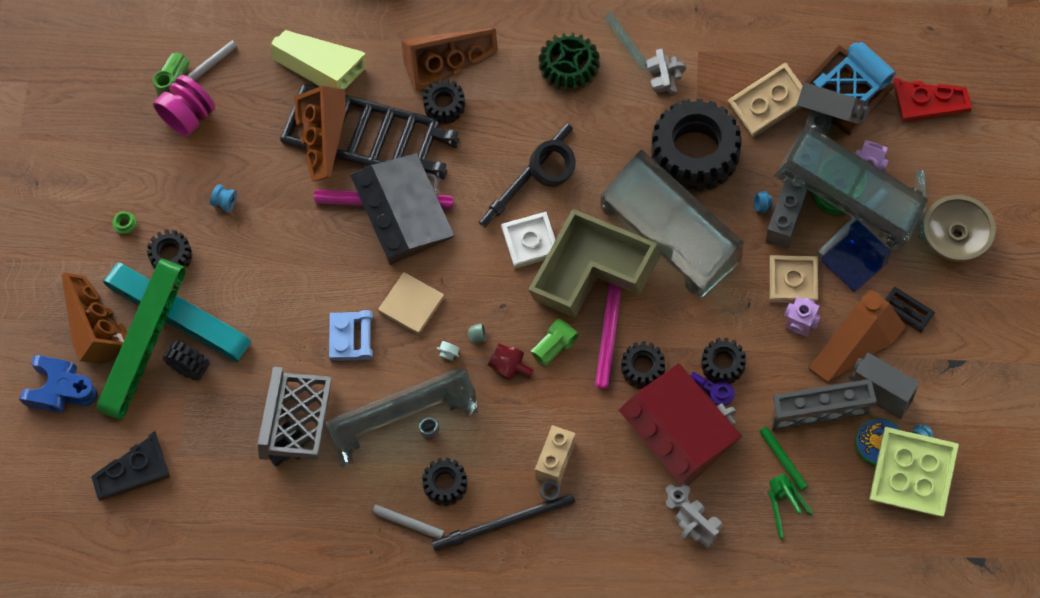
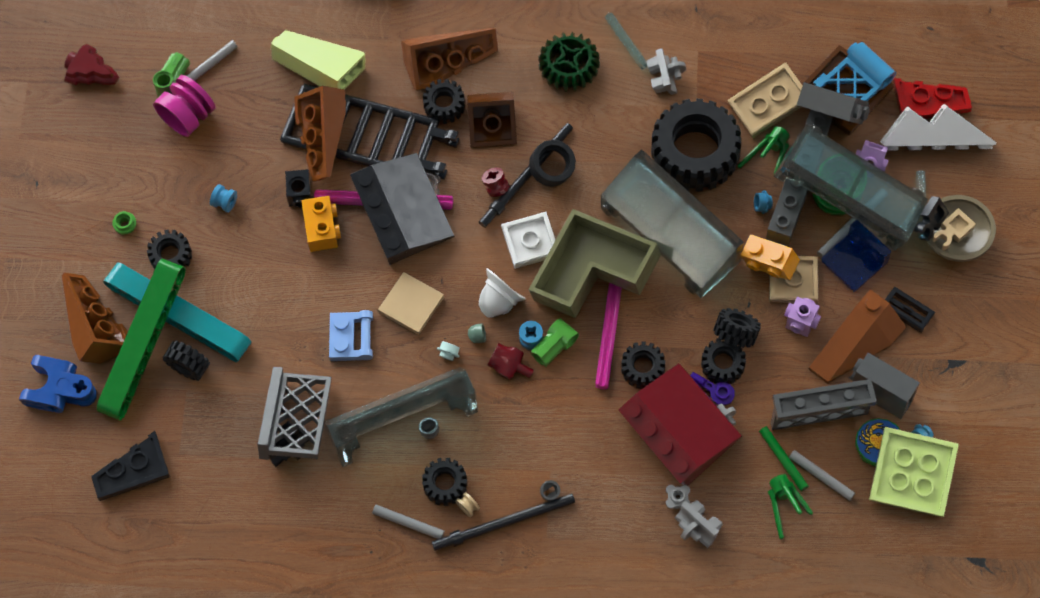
tan brick [535,425,575,485] -> none
none -> dark red rock [64,44,119,85]
none -> black brick [285,169,312,208]
none -> light orange brick [301,196,341,252]
none -> tan bush [456,492,480,517]
none -> reddish brown slope [467,92,517,147]
none -> white piece [479,268,526,318]
none -> dark red wheel [481,167,510,197]
none -> dark azure wheel [519,321,543,350]
none -> black tyre [713,308,761,348]
none -> green plant [737,126,790,176]
none -> light orange brick [741,234,800,280]
none -> light grey bar [789,450,855,501]
none -> white slope [880,104,997,150]
none -> black plate [914,196,949,241]
none -> tan plate [932,208,976,251]

